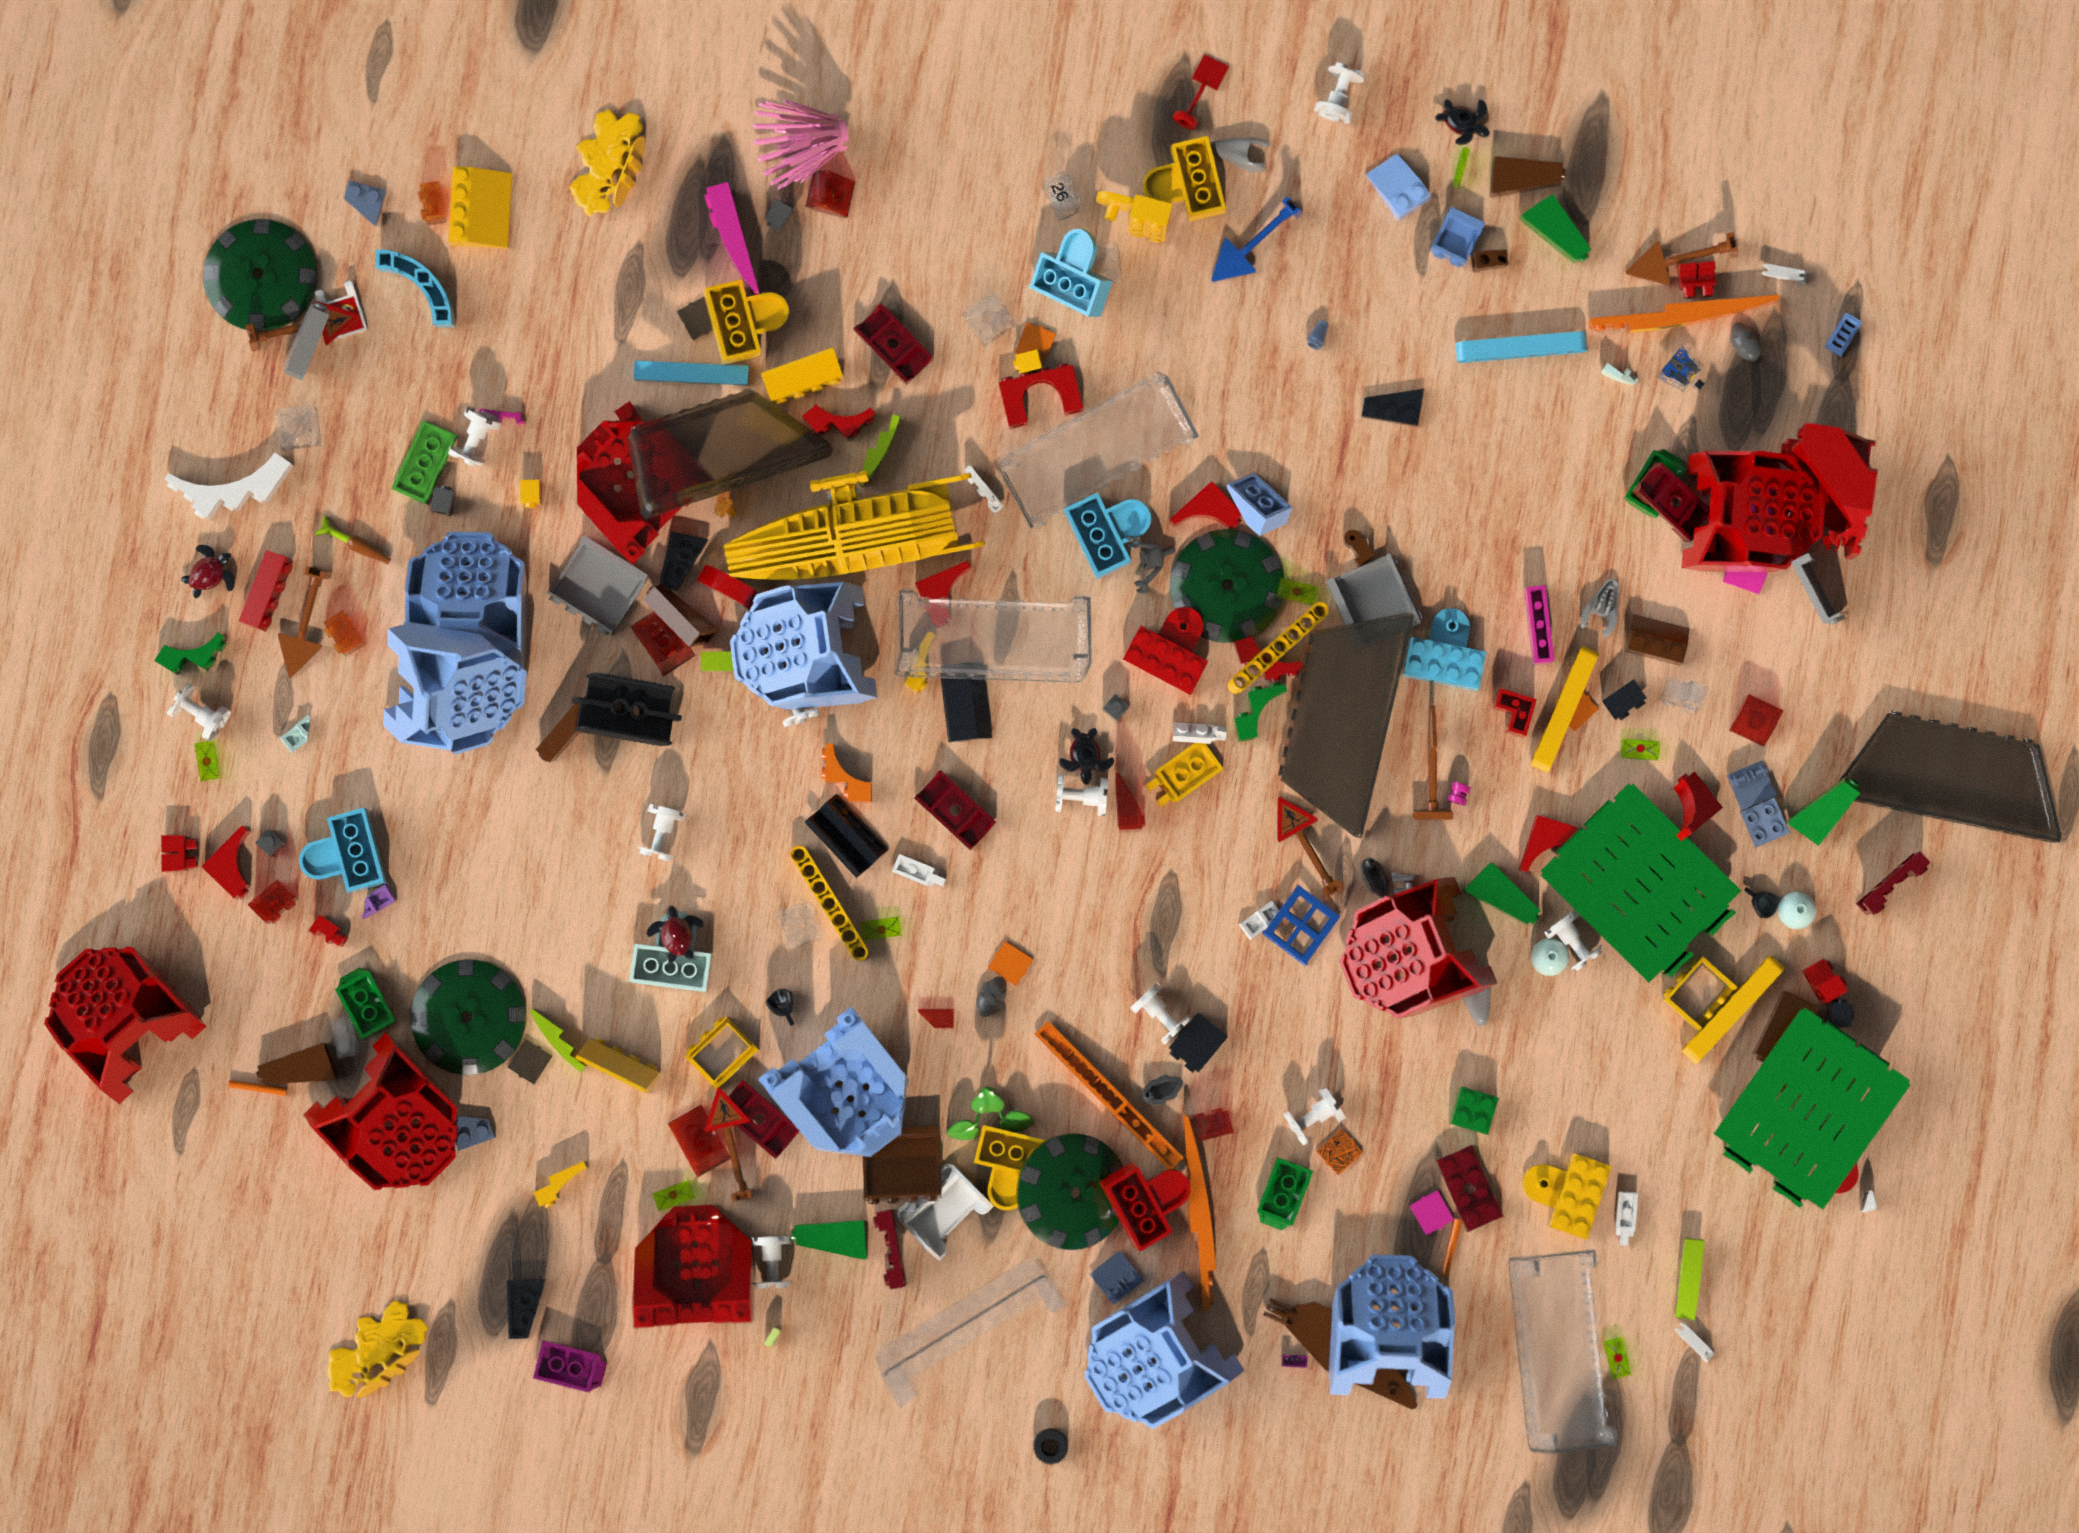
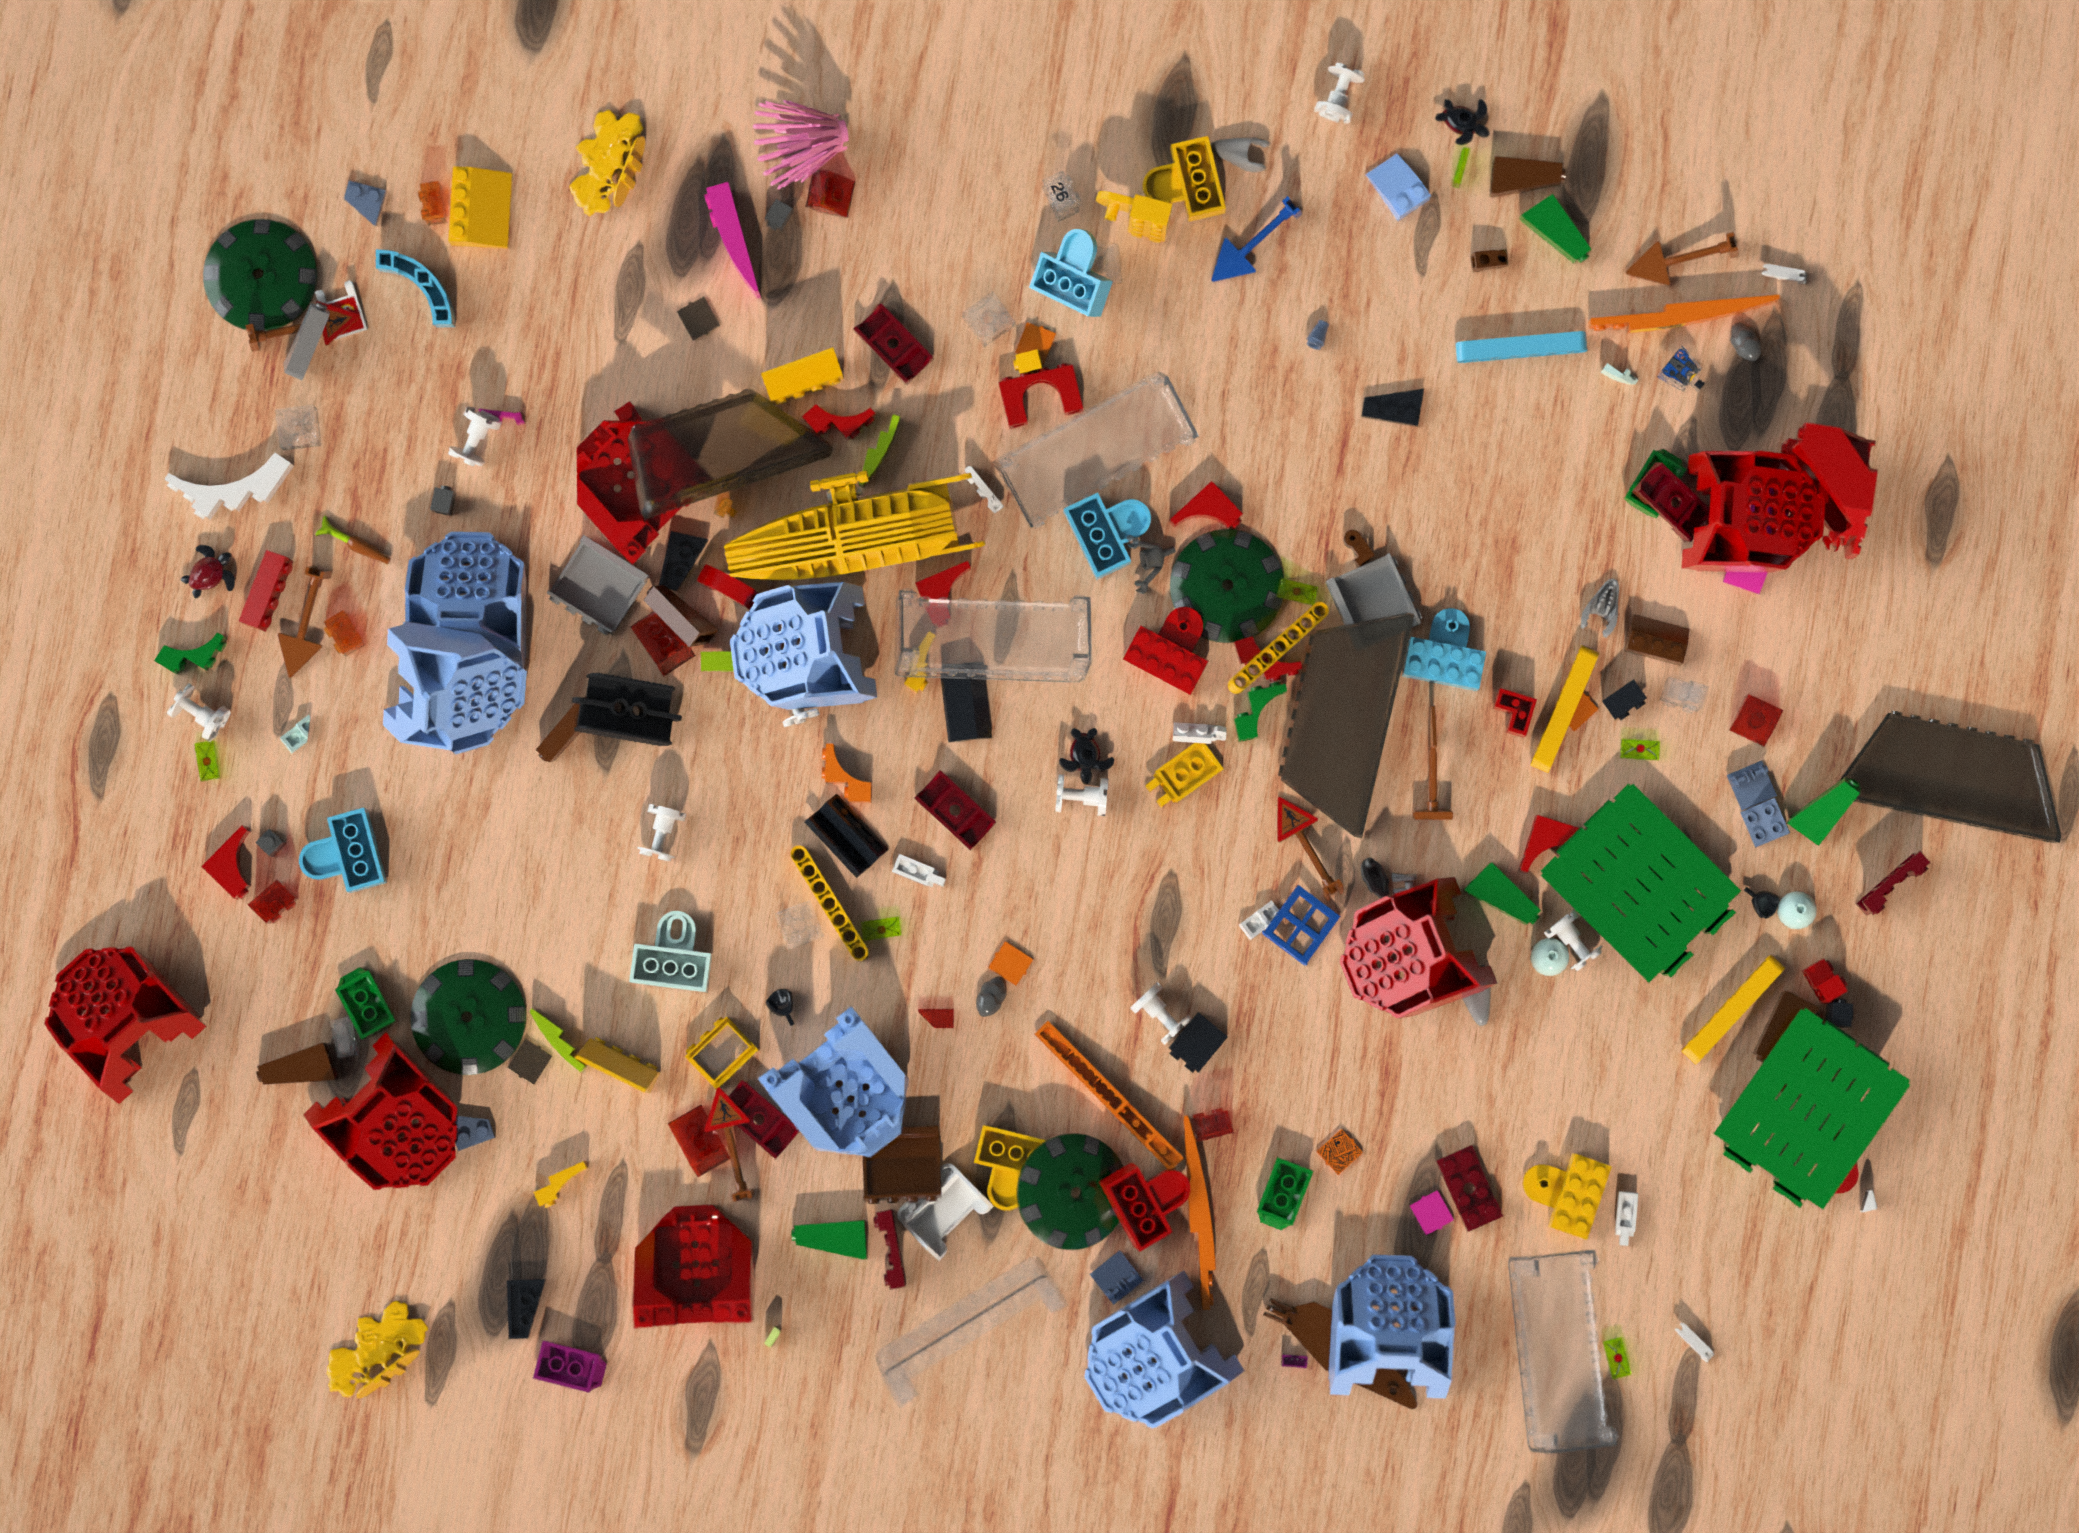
red hips [161,835,198,873] -> none
orange bar [228,1080,287,1096] -> none
red hips [308,915,349,947] -> none
medium lavender slope [362,884,397,919] -> none
bright green tile [391,420,458,505] -> none
yellow brick [520,480,542,508] -> none
medium azure tile [634,361,749,386] -> none
animal [647,905,703,963] -> none
clear neon green tile [652,1180,695,1212] -> none
yellow brick [703,279,789,365] -> none
white piece [752,1236,792,1289] -> none
bright green plant [946,1087,1035,1141] -> none
black tyre [1033,1428,1068,1464] -> none
dark grey brick [1102,694,1130,723] -> none
clear red slope [1115,772,1145,833] -> none
dark grey arm [1142,1075,1183,1105] -> none
red piece [1173,54,1230,130] -> none
light blue slope [1227,472,1292,536] -> none
white piece [1283,1087,1346,1146] -> none
medium blue panel [1430,207,1485,267] -> none
orange bar [1441,1218,1462,1277] -> none
dark pink wheel [1447,782,1471,806] -> none
green brick [1449,1086,1499,1135] -> none
dark pink brick [1524,585,1554,665] -> none
window [1662,956,1738,1031] -> none
red arch [1673,771,1723,841] -> none
lime slope [1675,1238,1705,1320] -> none
red hips [1677,261,1717,299] -> none
light grey panel [1791,552,1848,625] -> none
medium blue slope [1825,313,1862,357] -> none

